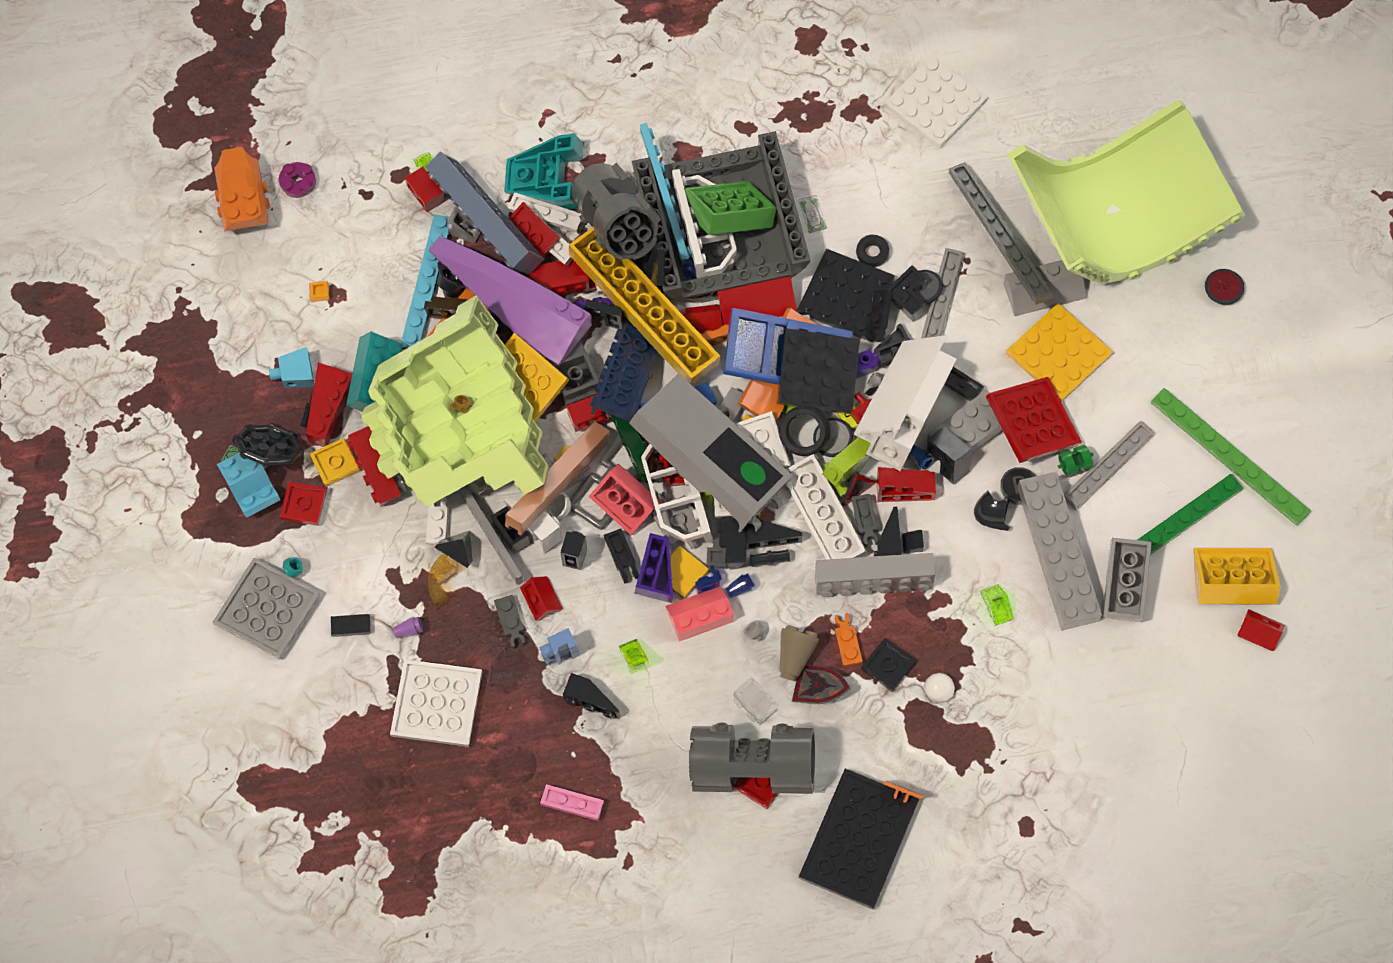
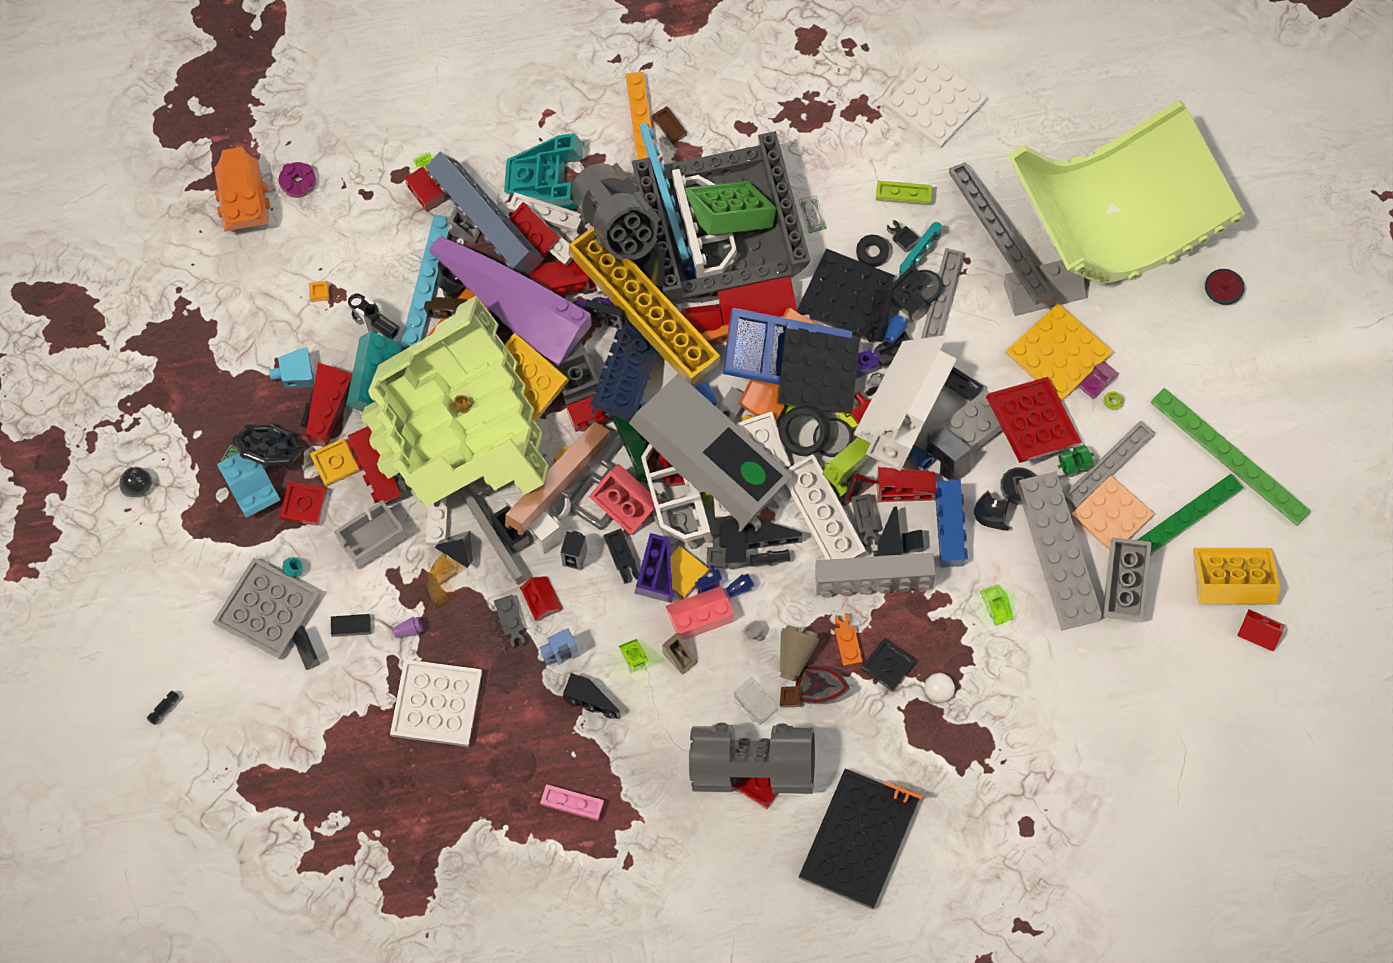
none -> black hair [119,467,152,497]
none -> black axle [147,691,180,725]
none -> black slope [293,625,320,670]
none -> light grey piece [334,500,406,569]
none -> black connector [348,293,400,339]
none -> light orange plate [626,72,654,160]
none -> reddish brown tile [652,106,687,144]
none -> dark tan slope [662,633,697,675]
none -> reddish brown tile [779,686,802,708]
none -> lime plate [876,180,932,205]
none -> blue cone [884,315,908,344]
none -> black plate [887,220,919,252]
none -> teal plate [899,222,942,277]
none -> blue wedge [935,480,968,567]
none -> light nougat plate [1071,476,1154,550]
none -> magenta slope [1079,361,1118,400]
none -> lime plate [1103,391,1123,410]

